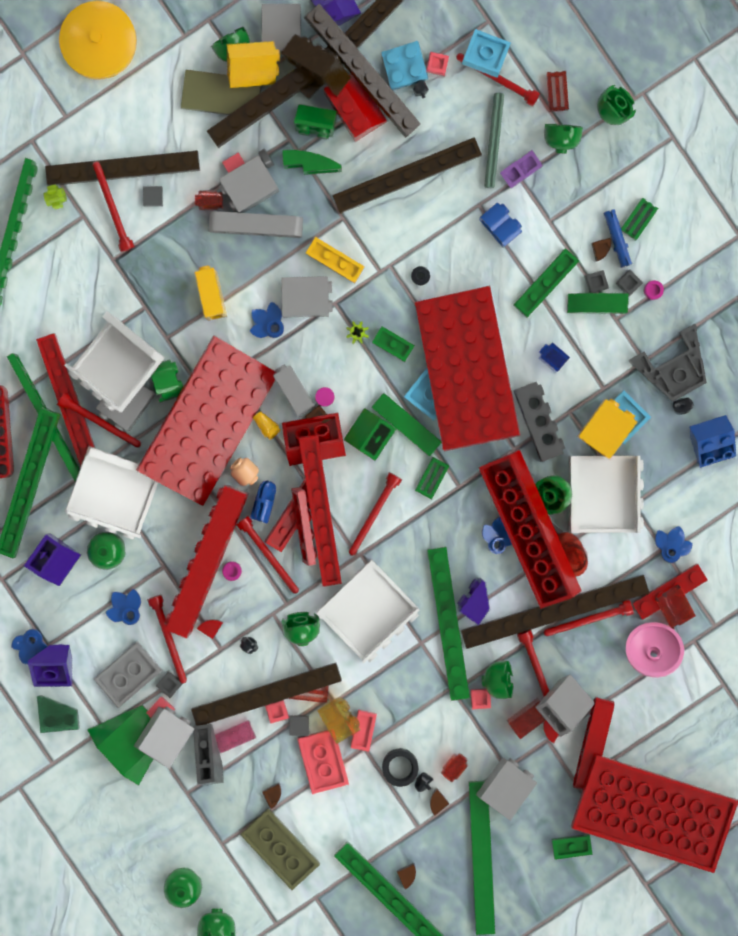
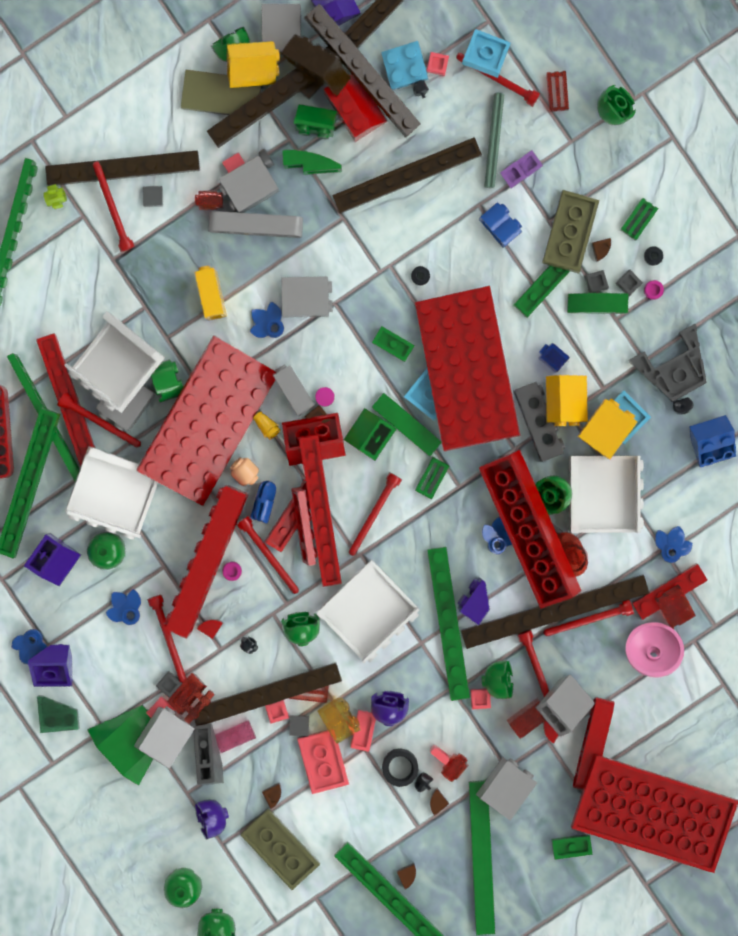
yellow dish [59,1,137,79] -> none
light grey tile [94,642,162,708] -> none
yellow plate [306,237,365,284] -> none
lime gear [346,321,369,344] -> none
green cylinder [544,124,583,154] -> none
blue pin [603,209,633,268] -> none
none -> clear red plate [167,673,215,724]
none -> dark purple cylinder [195,799,229,840]
none -> dark purple cylinder [371,691,409,726]
none -> coral tile [430,745,450,765]
none -> olive tile [542,190,600,274]
none -> yellow brick [546,375,588,426]
none -> black plate [644,246,663,266]

